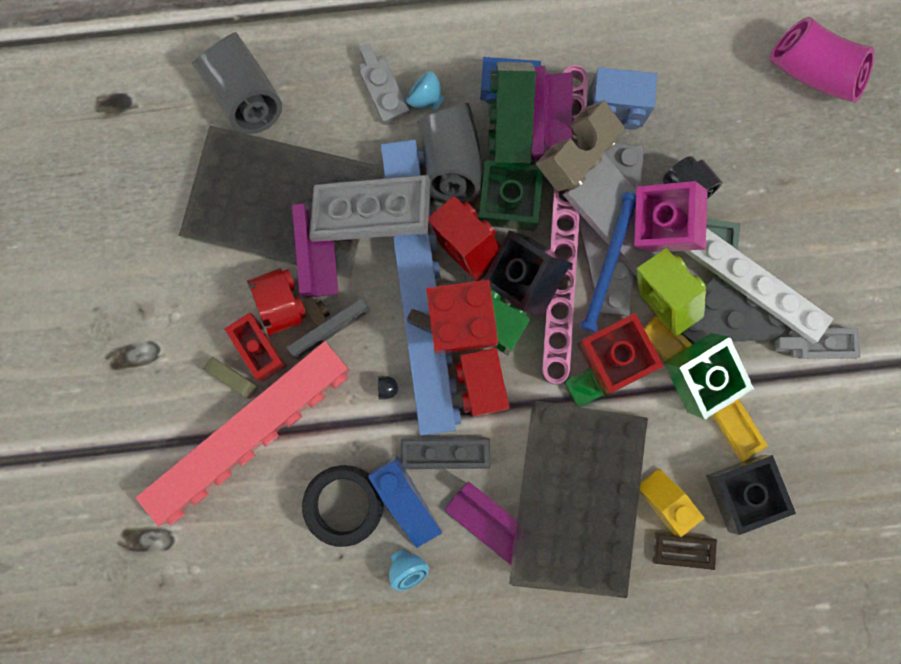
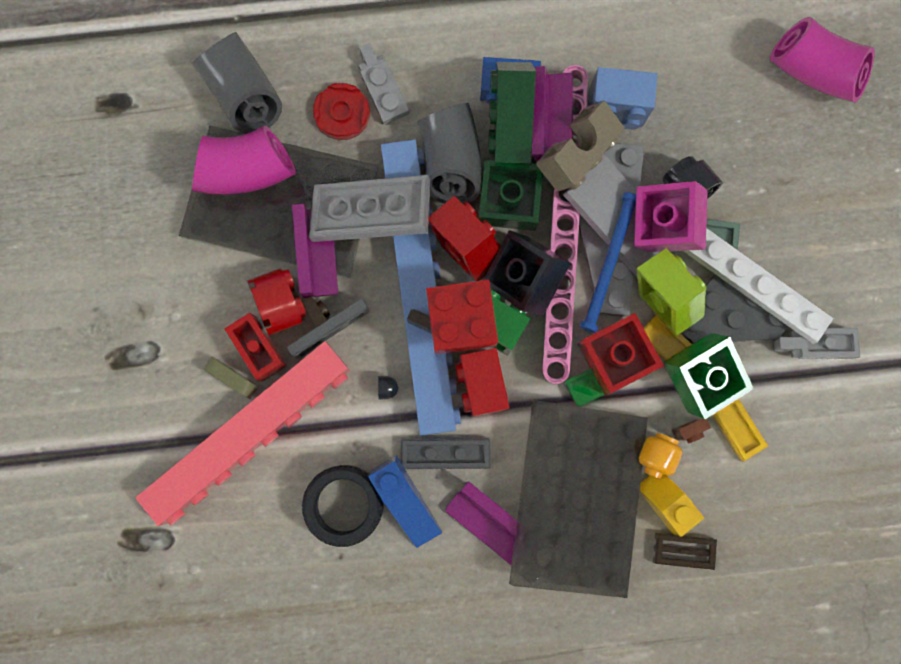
medium azure brick [389,549,430,591] -> none
medium azure brick [406,71,445,110] -> none
black brick [706,455,796,535] -> none
none -> dark pink brick [192,125,296,195]
none -> red tile [313,83,370,141]
none -> light orange head [638,432,683,479]
none -> copper plate [672,418,711,444]

